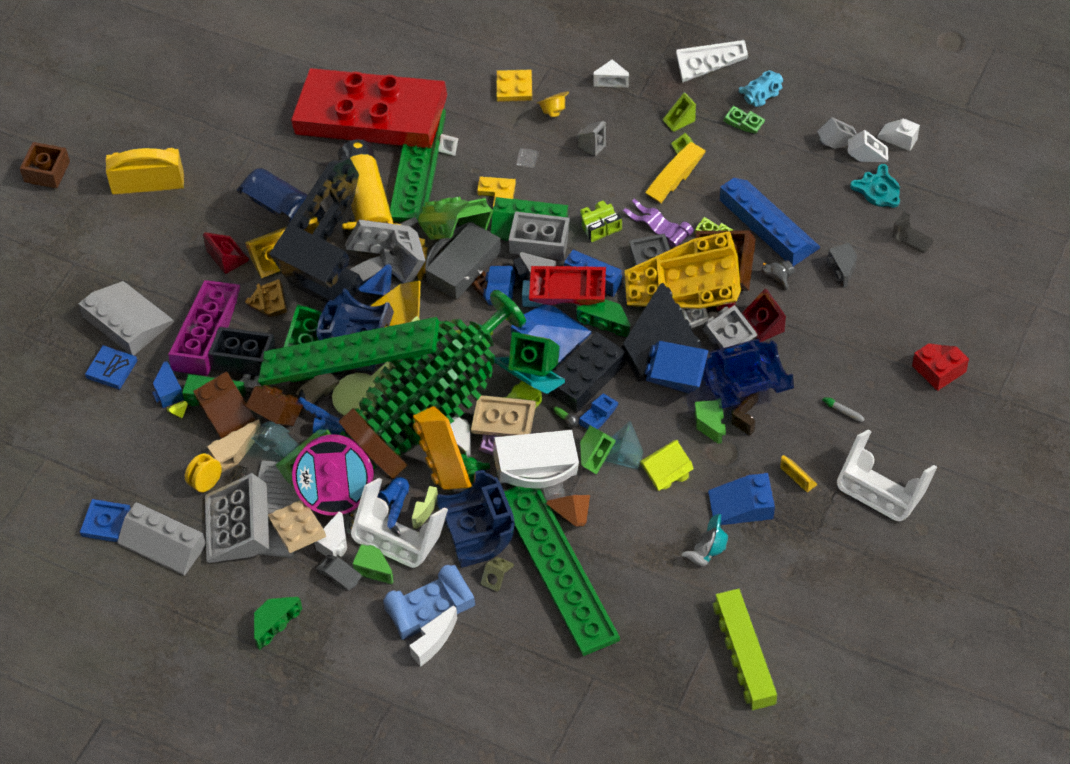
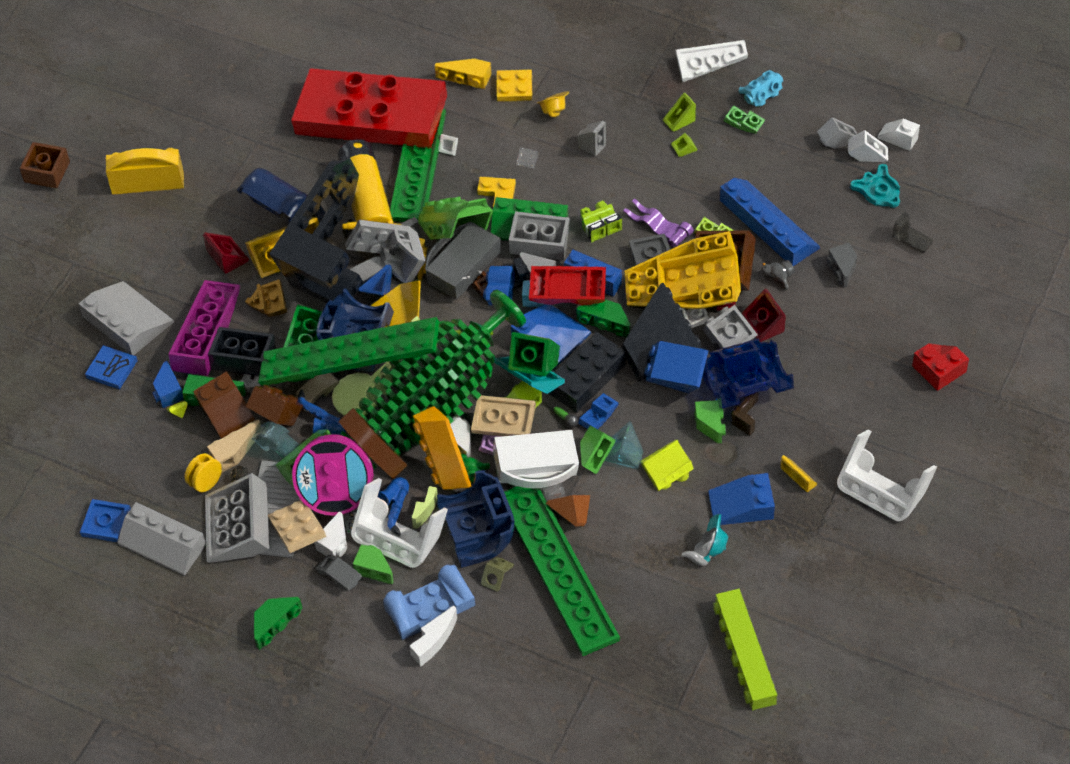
white slope [594,60,629,87] -> none
yellow slope [645,142,706,204] -> none
light grey piece [822,397,864,422] -> none
none -> yellow slope [435,59,491,89]

